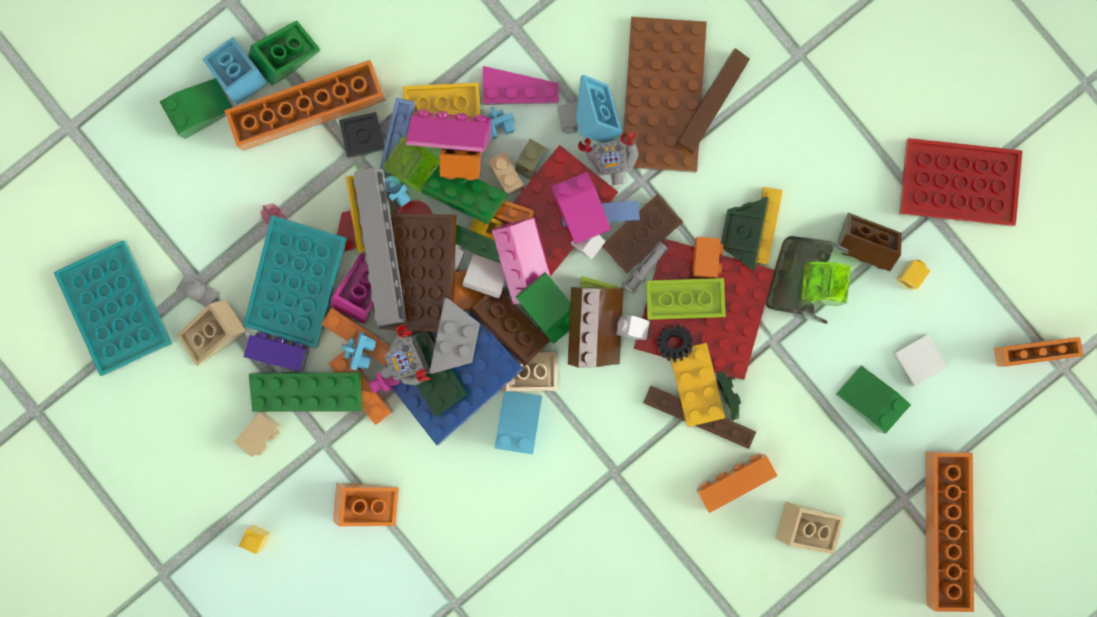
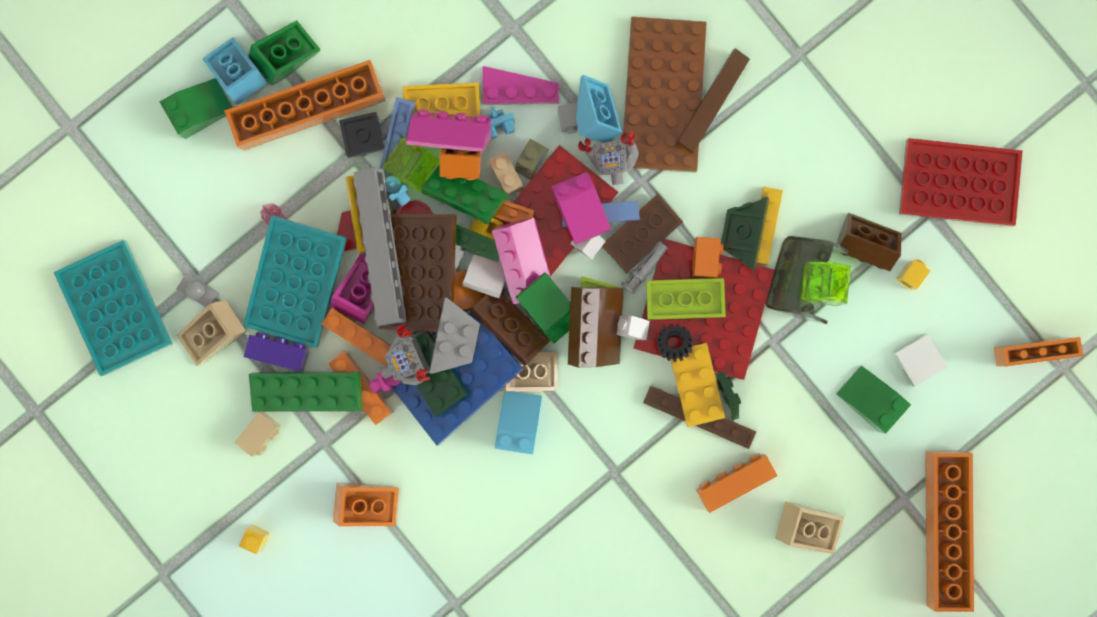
medium azure hips [341,331,376,370] -> none

